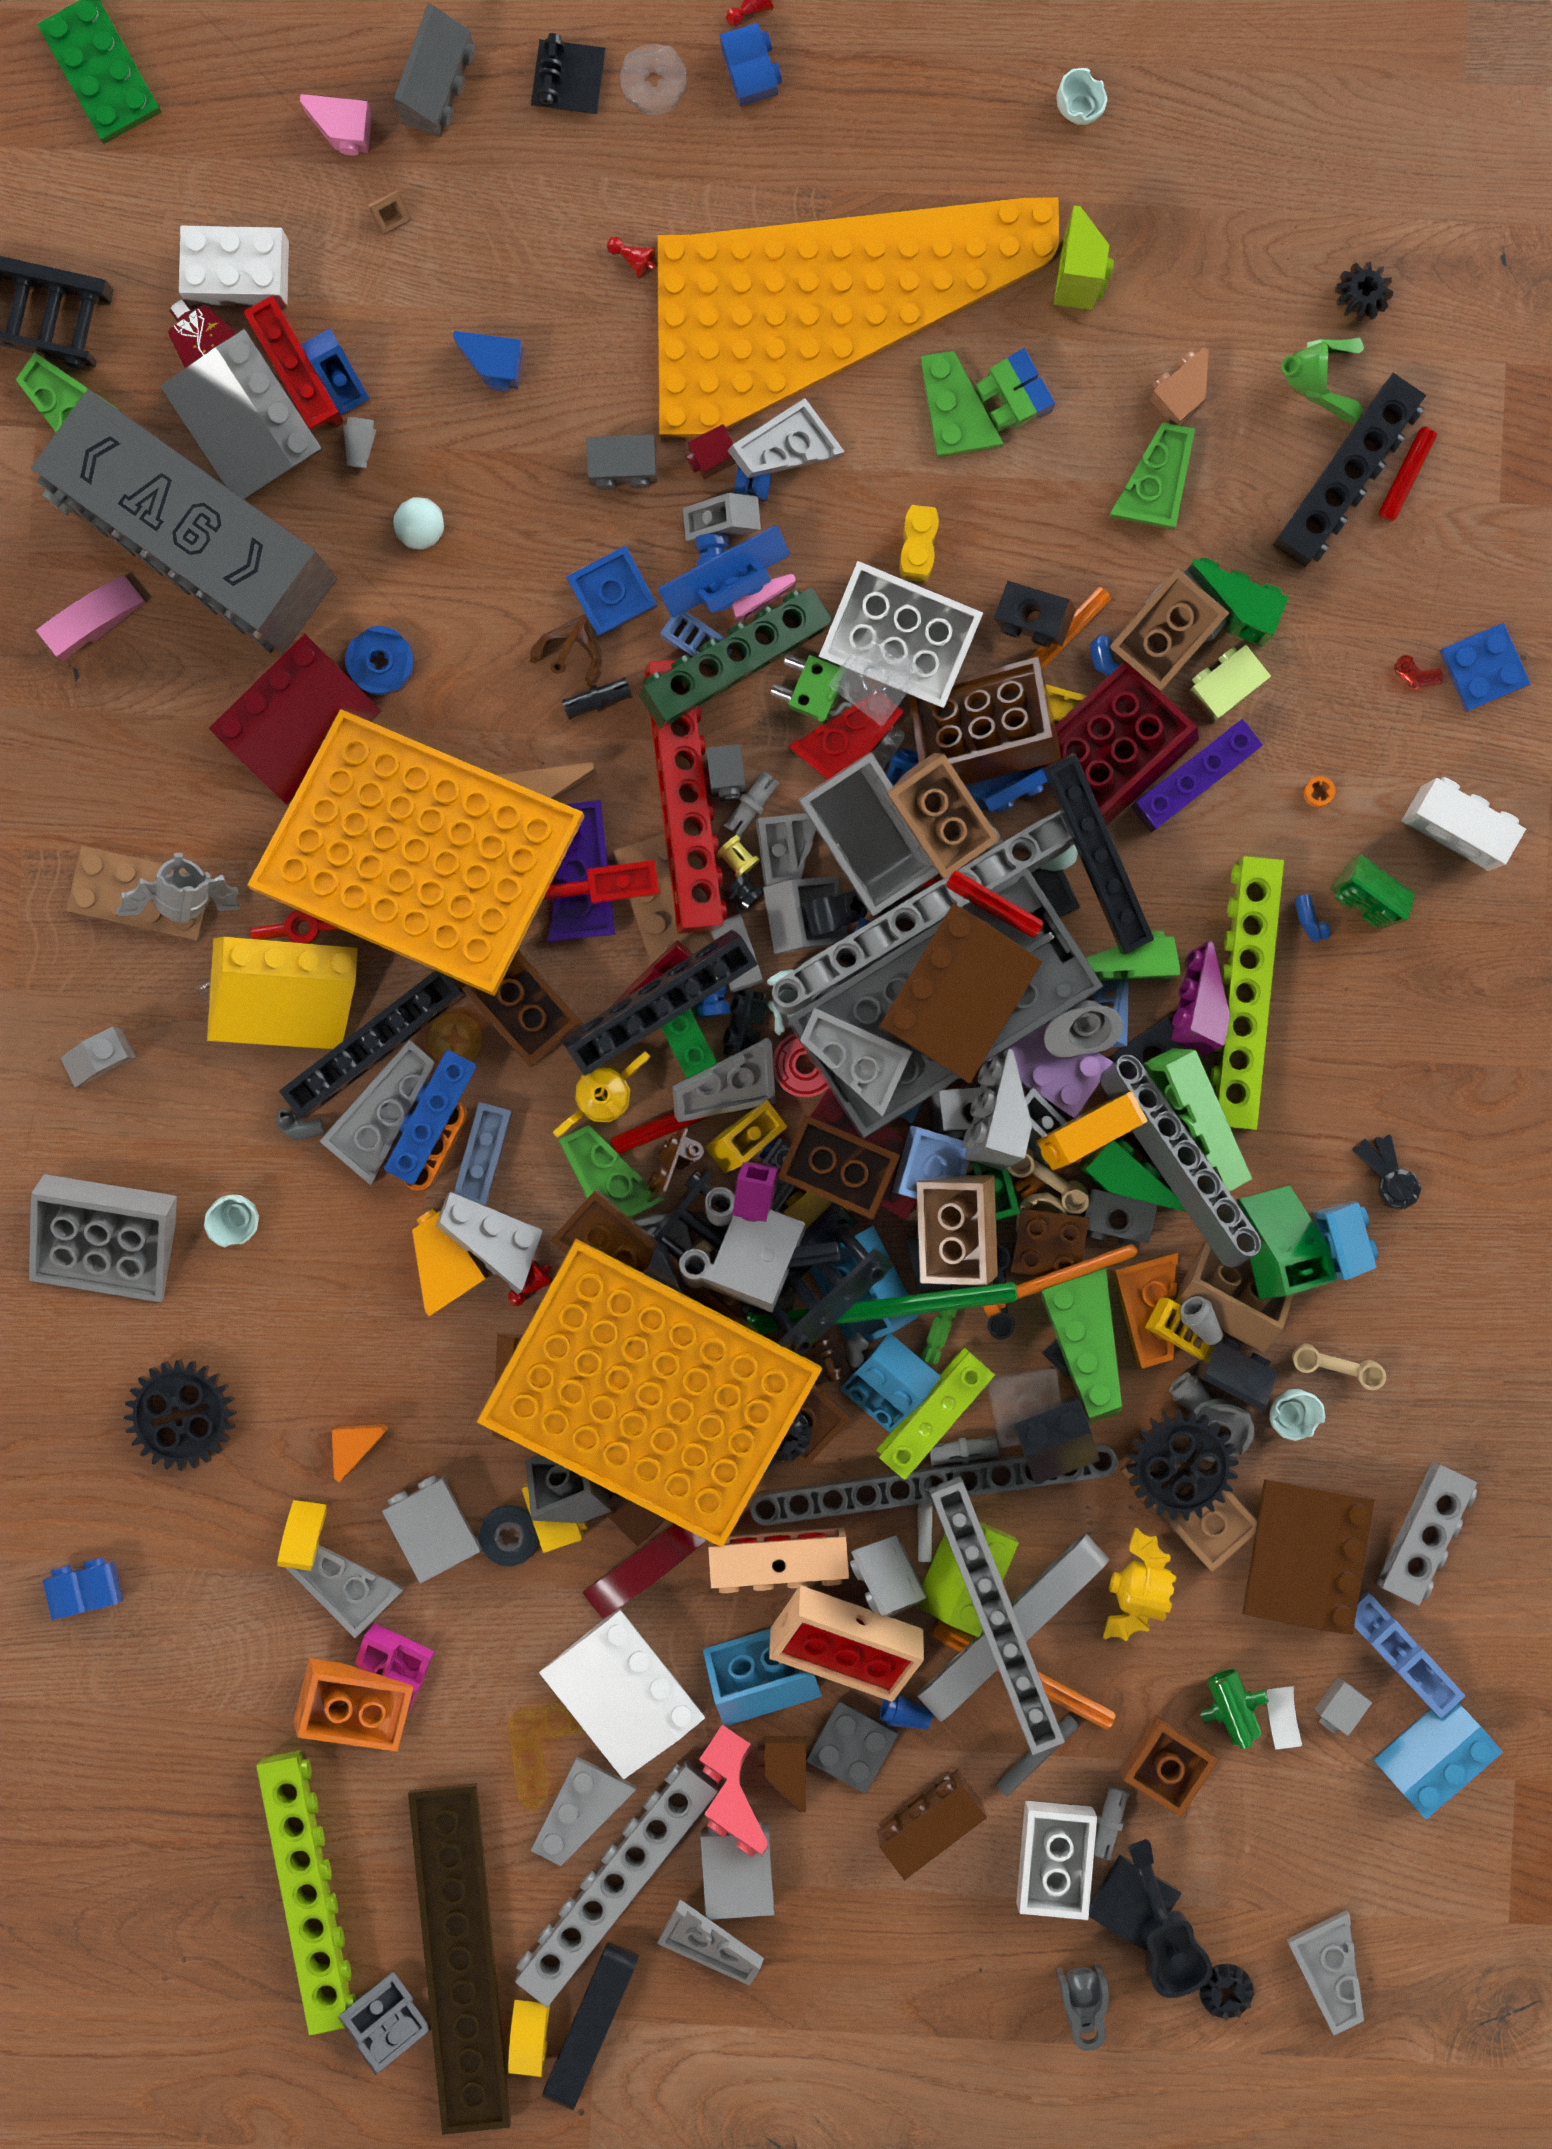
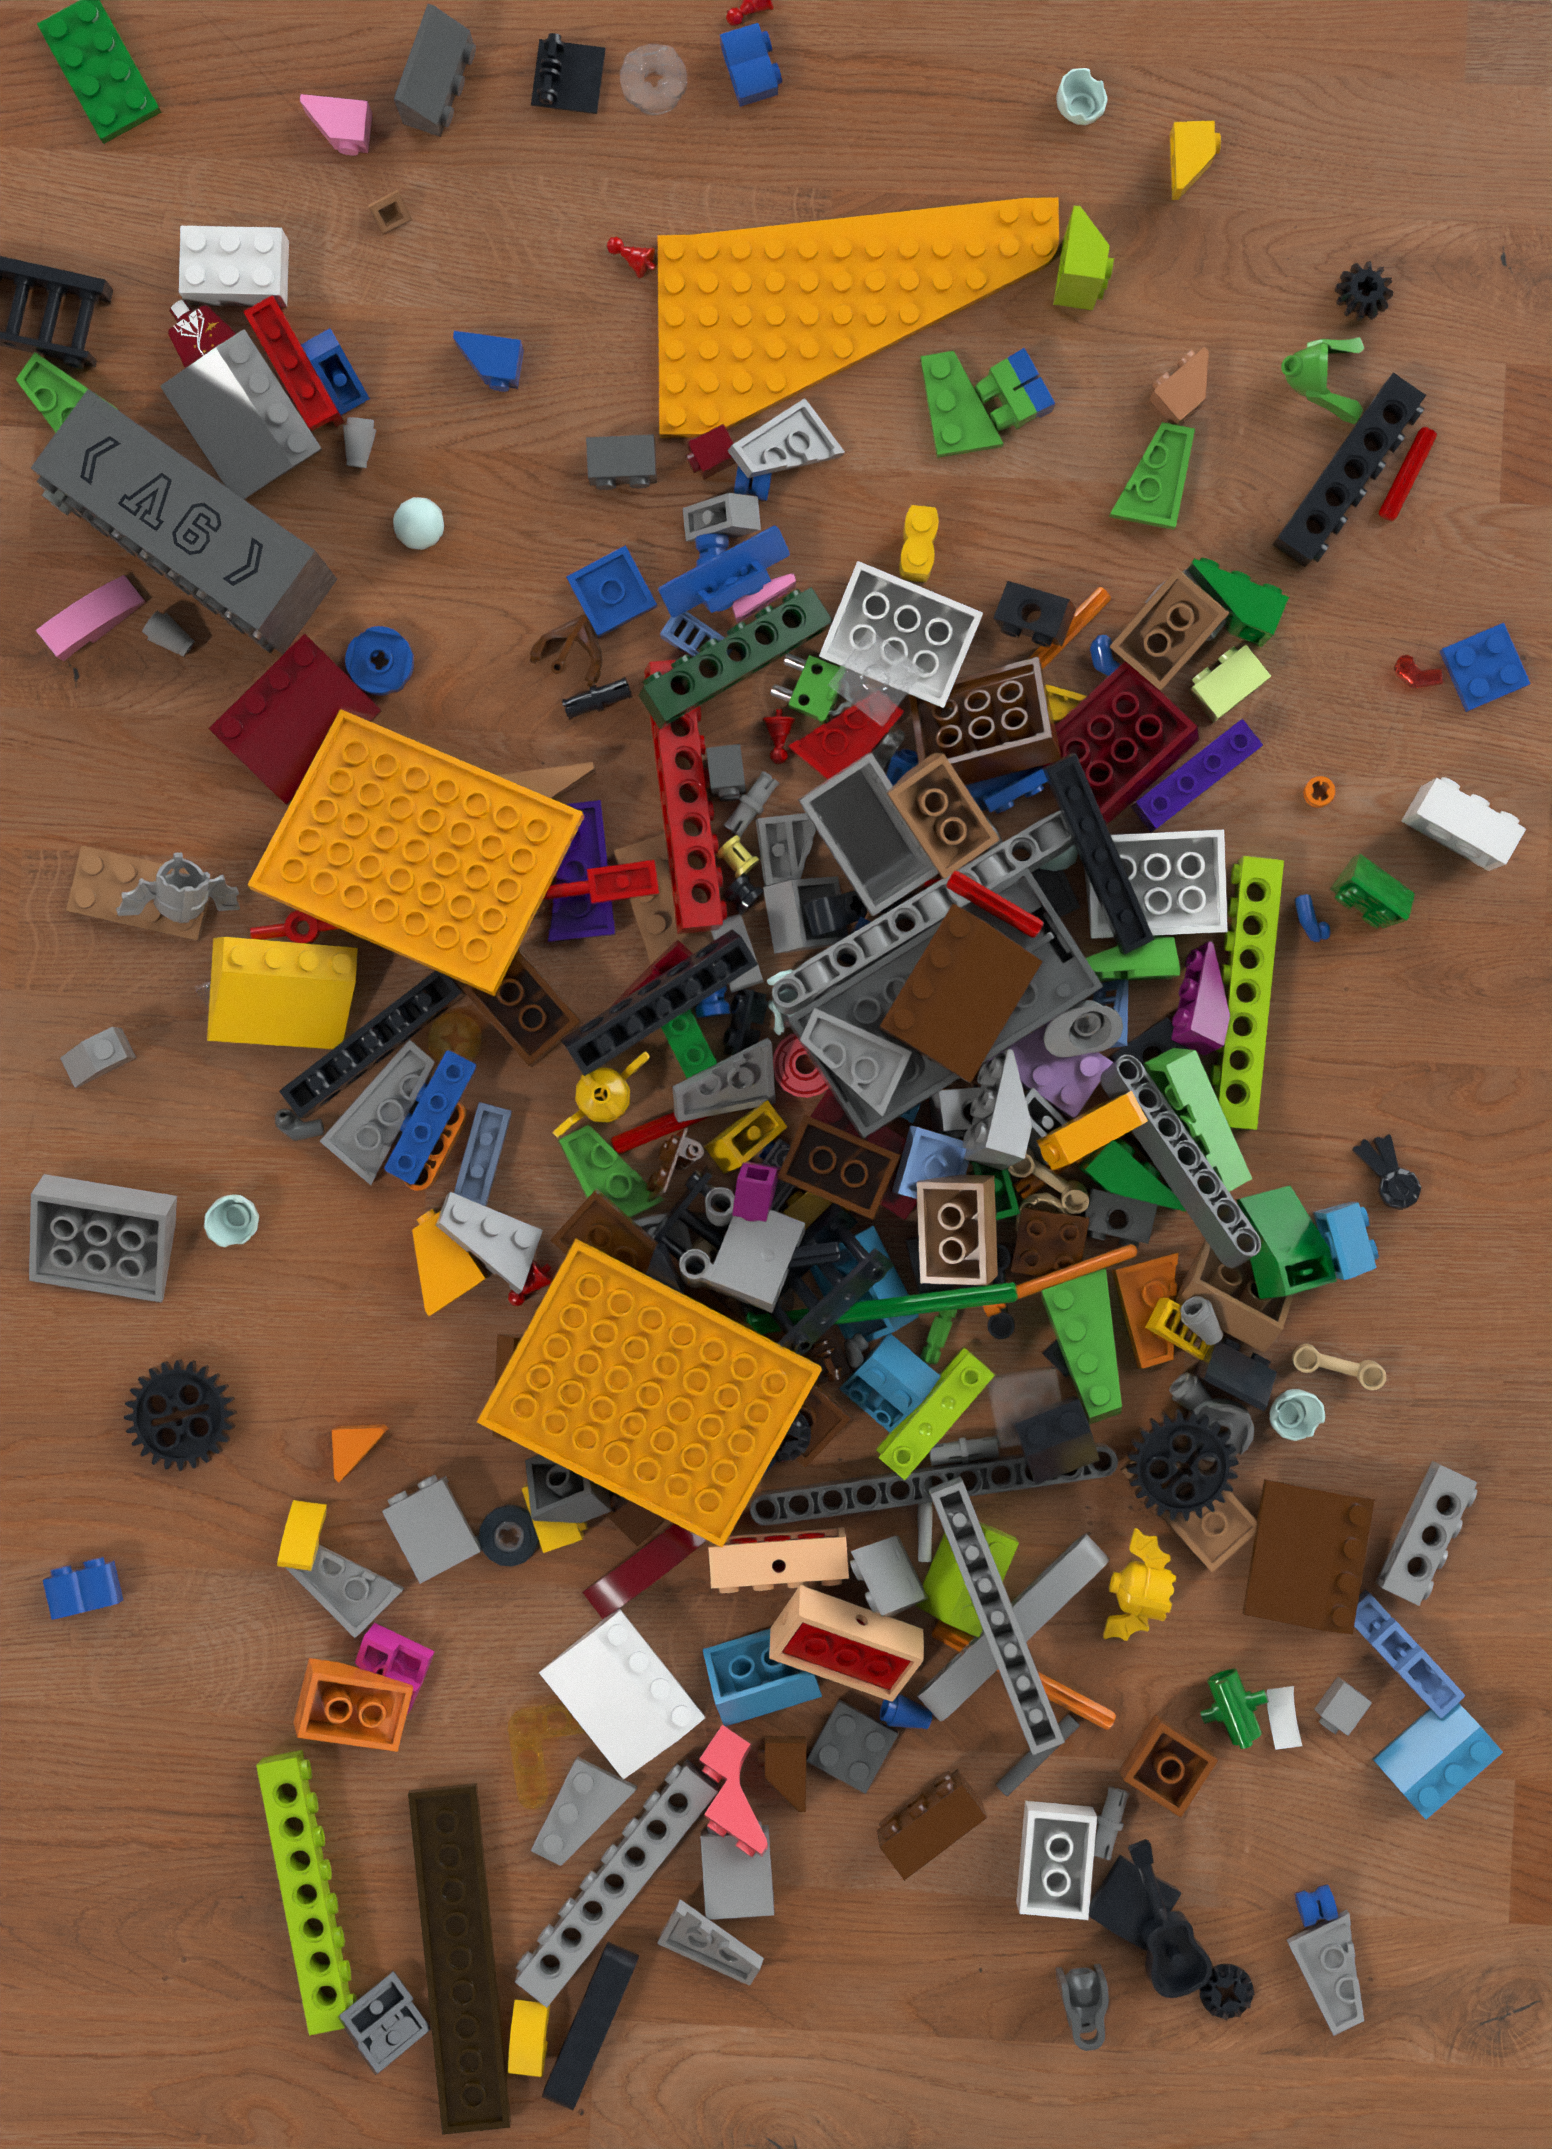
none -> light grey cone [142,610,195,657]
none -> red piece [762,709,796,764]
none -> white slope [1084,830,1228,938]
none -> yellow slope [1169,121,1221,200]
none -> blue wheel [1294,1884,1338,1927]

